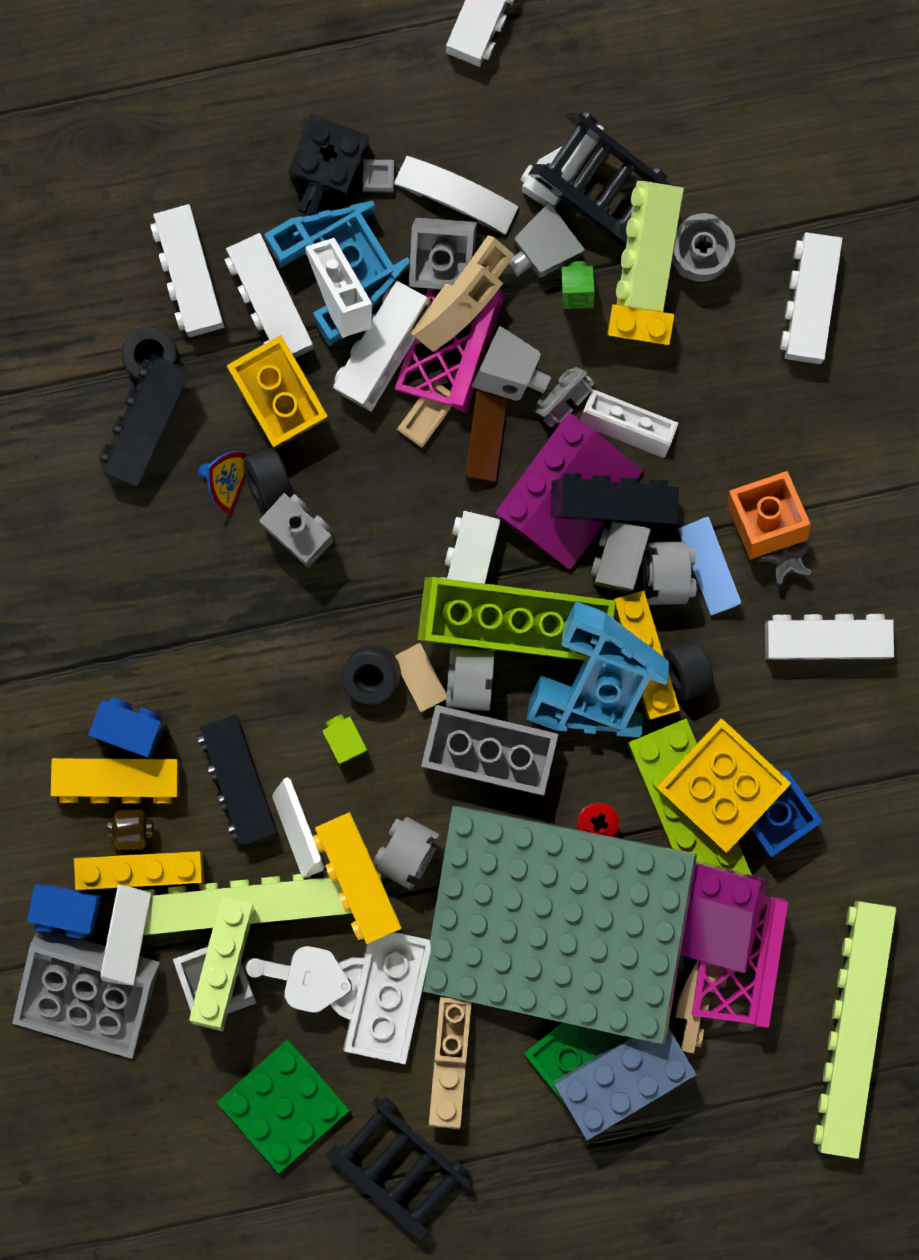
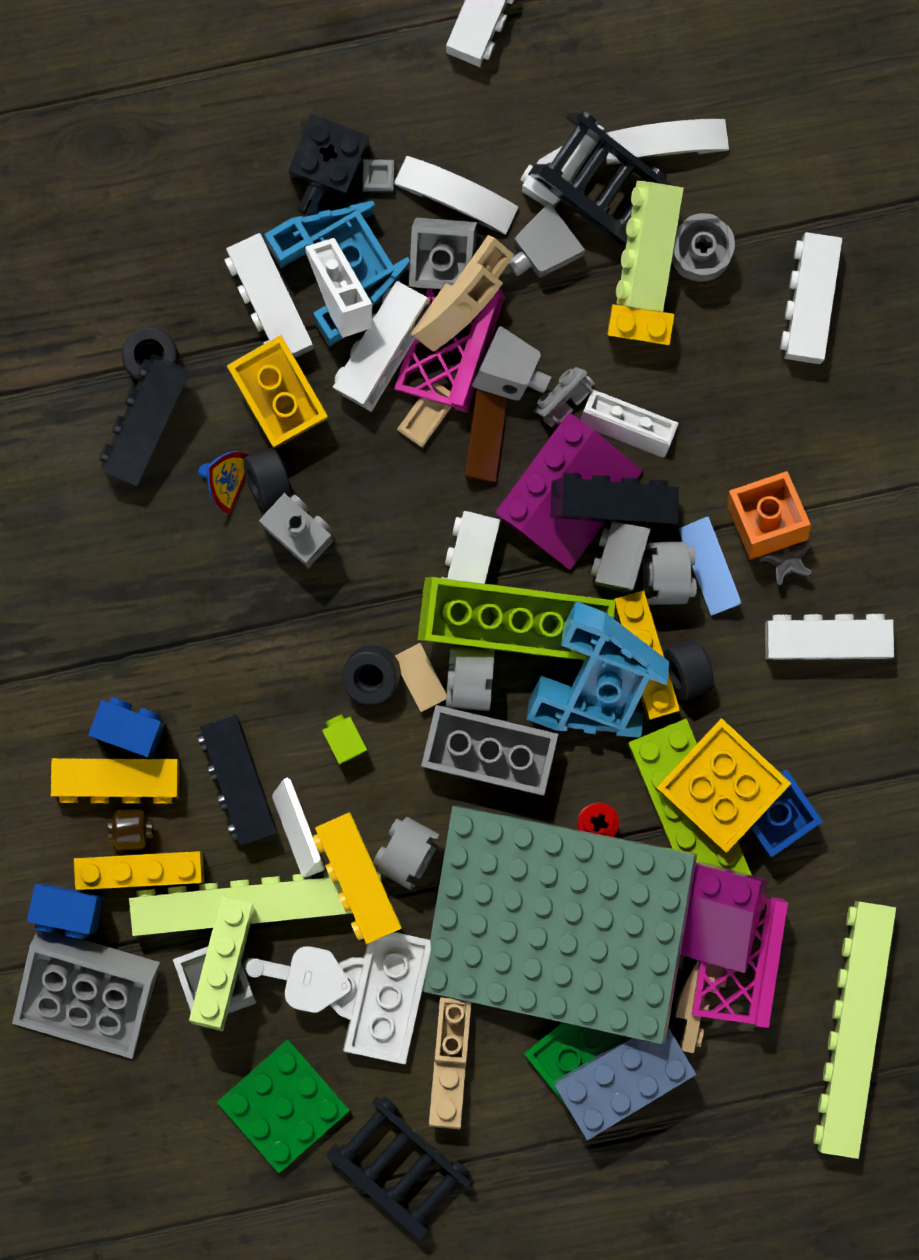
white slope [100,884,151,986] -> none
white brick [150,204,225,337] -> none
bright green slope [562,261,594,309] -> none
none -> white slope [606,119,729,165]

